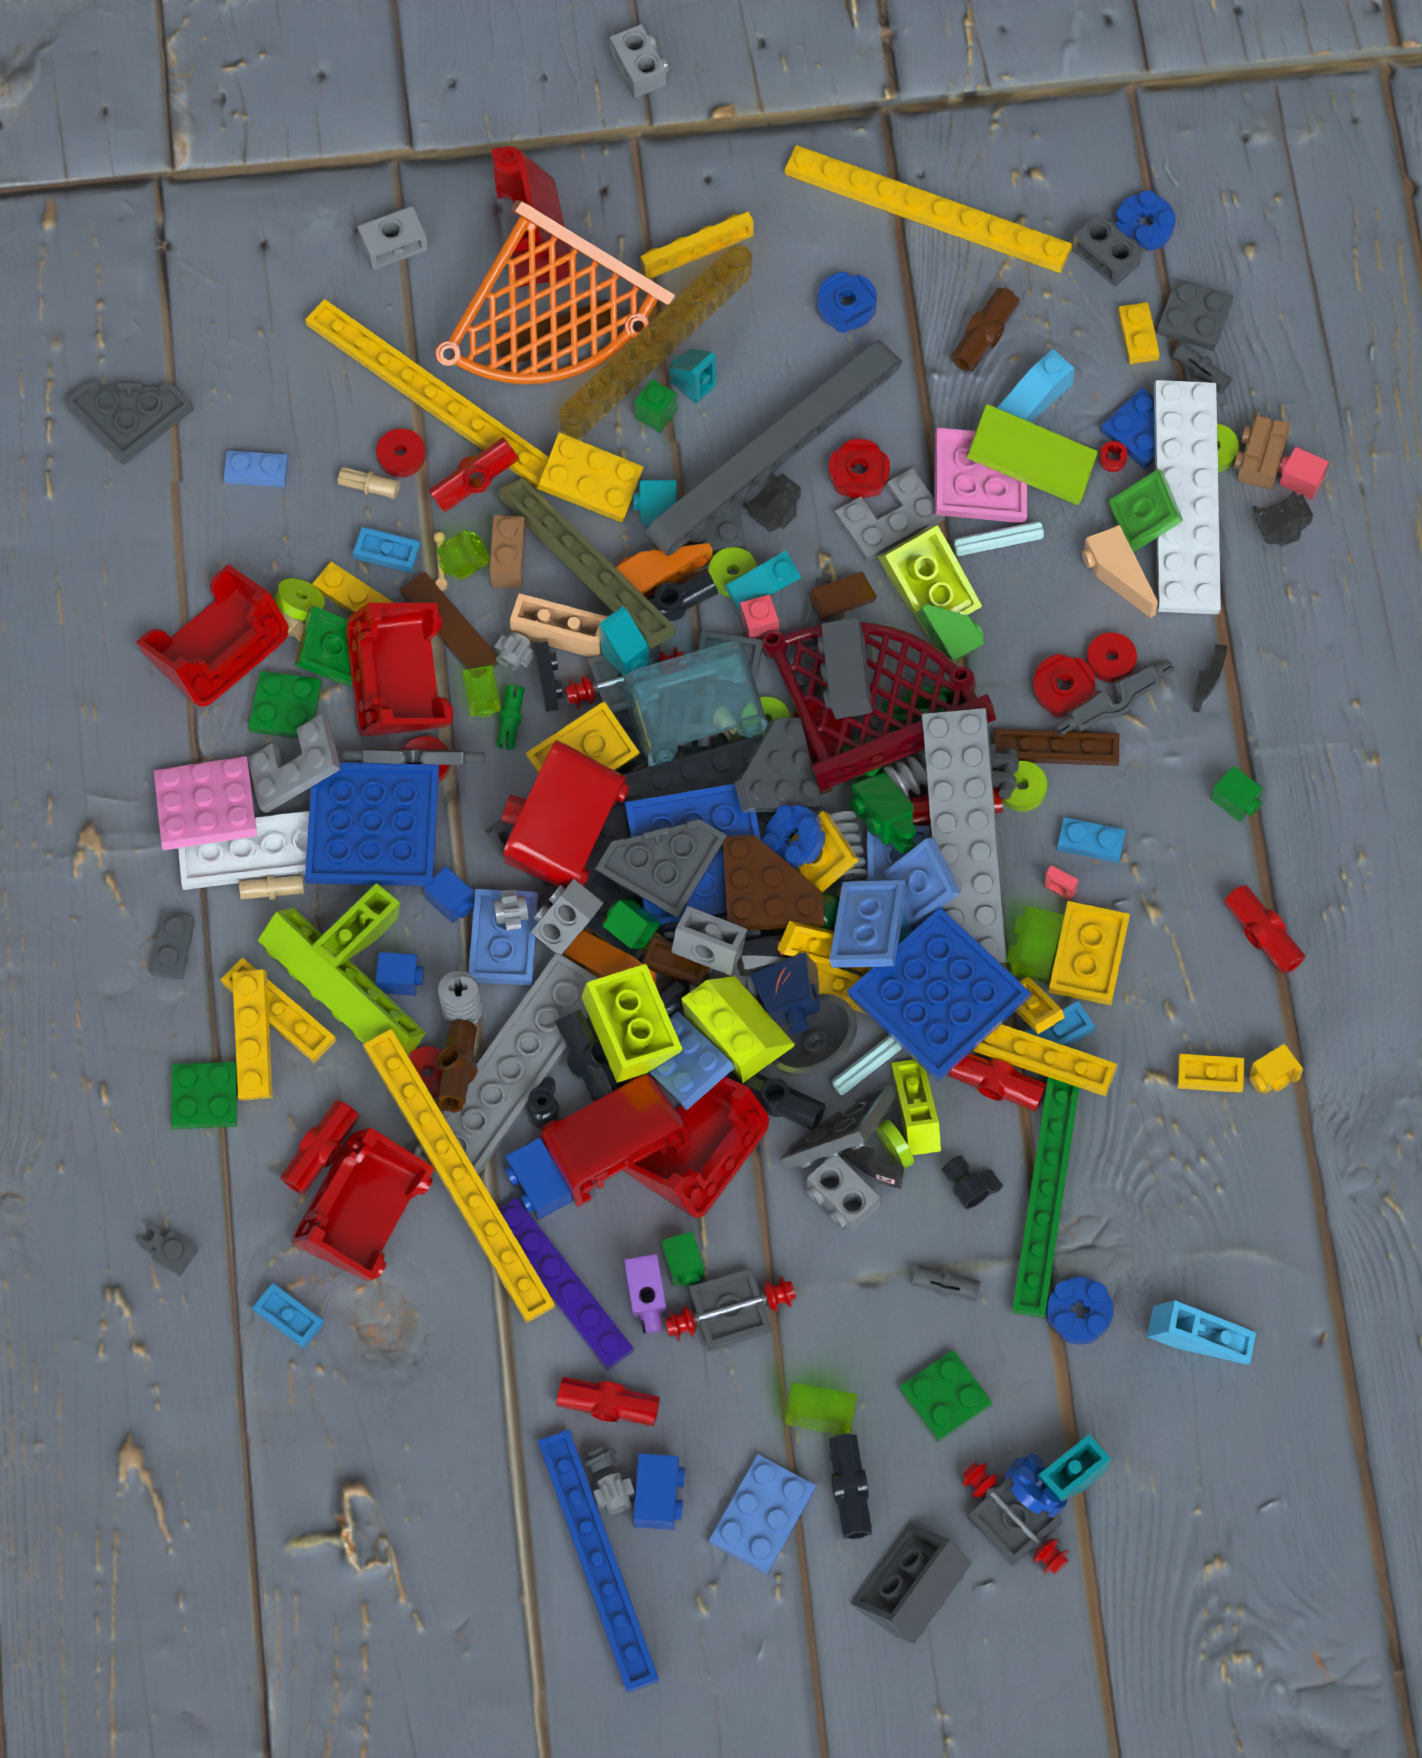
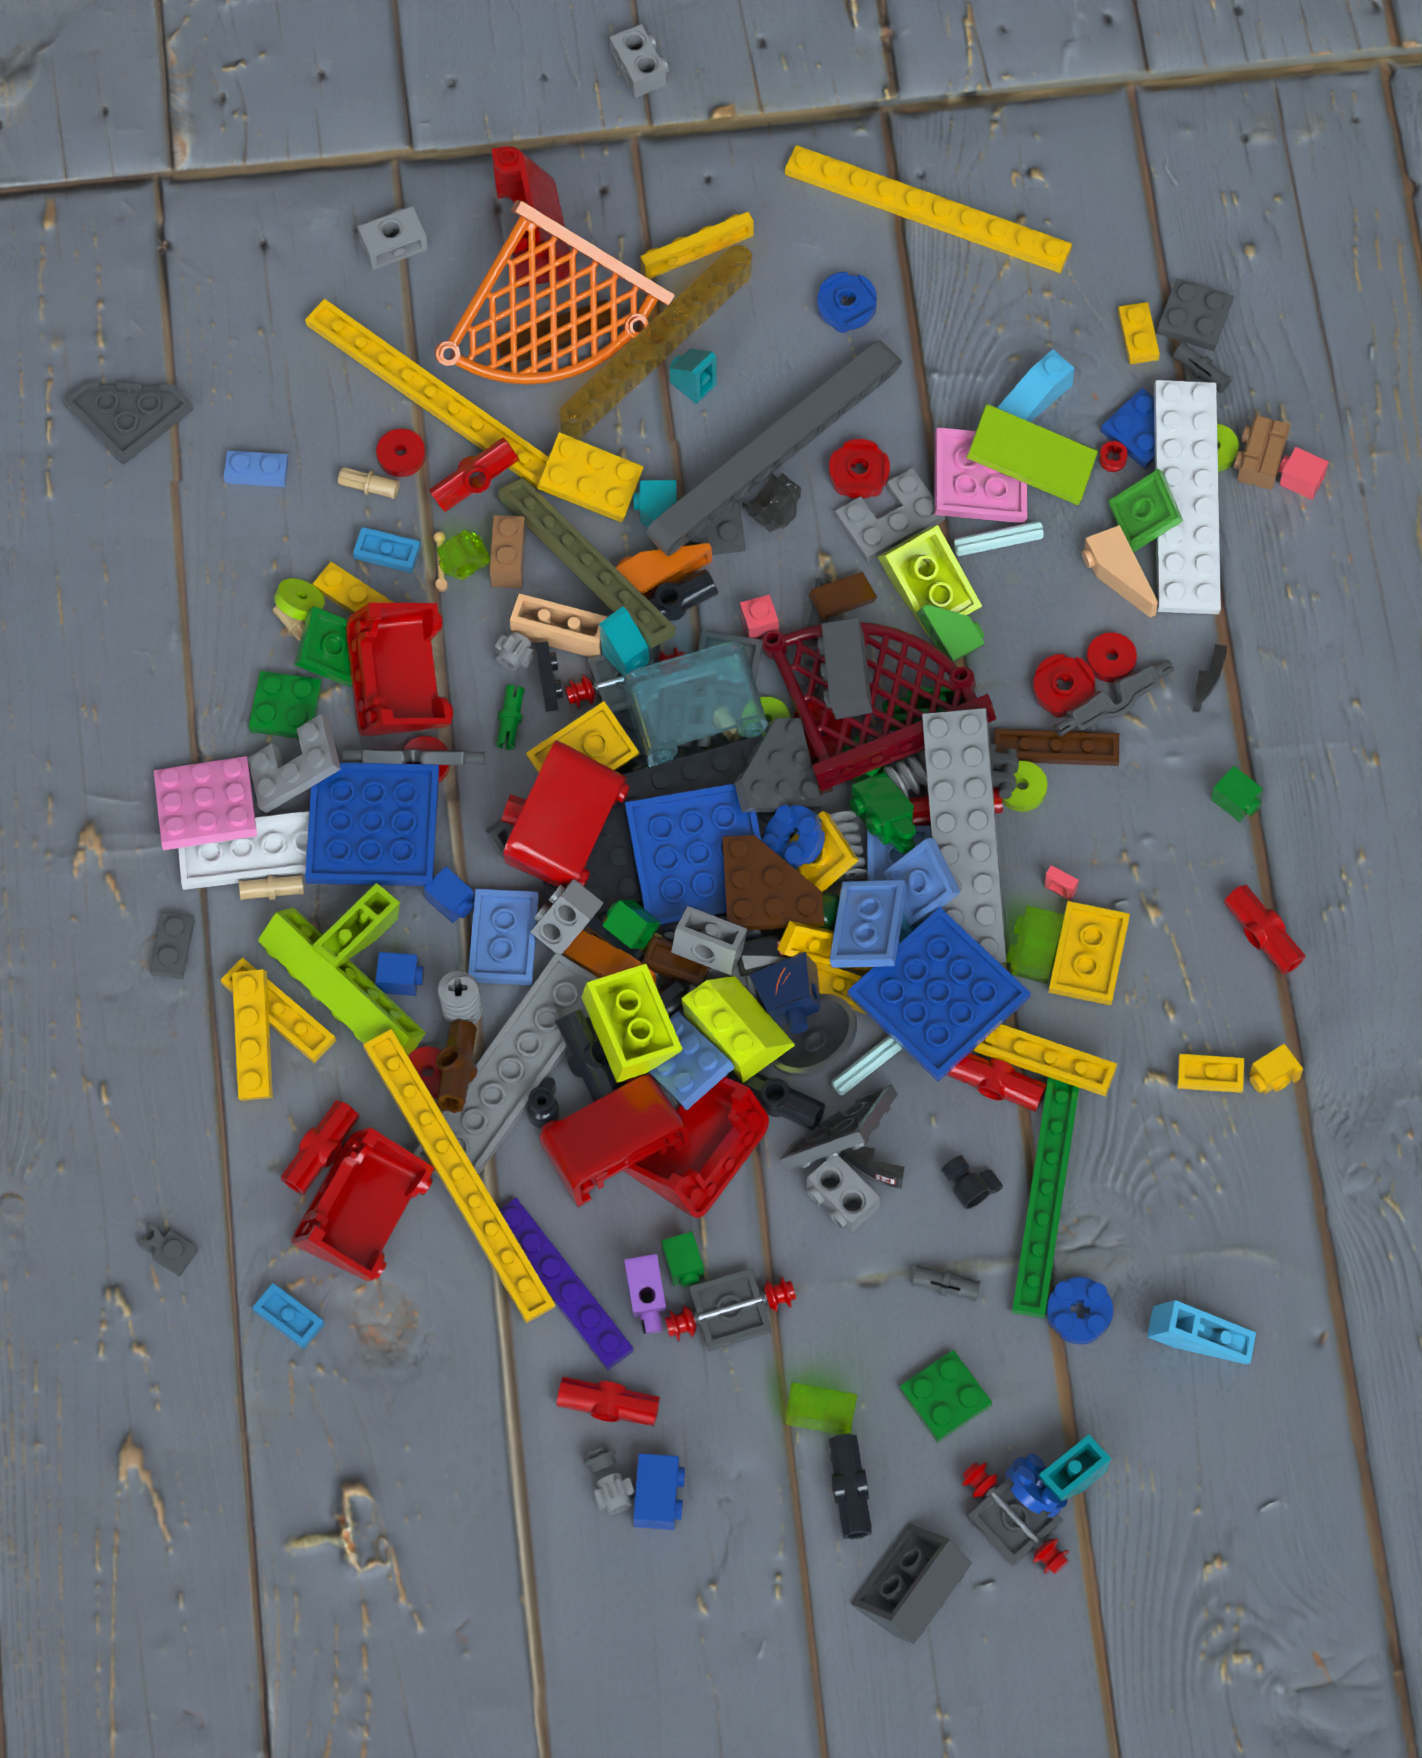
red windscreen [136,564,289,707] -> none
green plate [171,1062,238,1129] -> none
reddish brown tile [400,571,499,680] -> none
clear neon green brick [462,665,501,717] -> none
light grey gear [494,889,529,931] -> none
blue brick [504,1138,572,1220] -> none
blue plate [538,1430,659,1693] -> none
dark grey plate [595,819,727,919] -> none
green brick [635,379,678,433] -> none
lime piece [709,547,758,597] -> none
medium blue plate [709,1454,816,1575] -> none
teal slope [725,550,802,613] -> none
lime piece [875,1119,915,1171] -> none
neon yellow slope [891,1060,941,1155] -> none
reddish brown piece [951,287,1020,372] -> none
yellow plate [1015,976,1065,1034] -> none
dark azure plate [1024,1001,1095,1046] -> none
dark azure plate [1057,817,1126,863] -> none
dark grey brick [1072,213,1142,287] -> none
blue plate [1115,190,1176,251] -> none
clear smoke hair [1253,491,1313,547] -> none

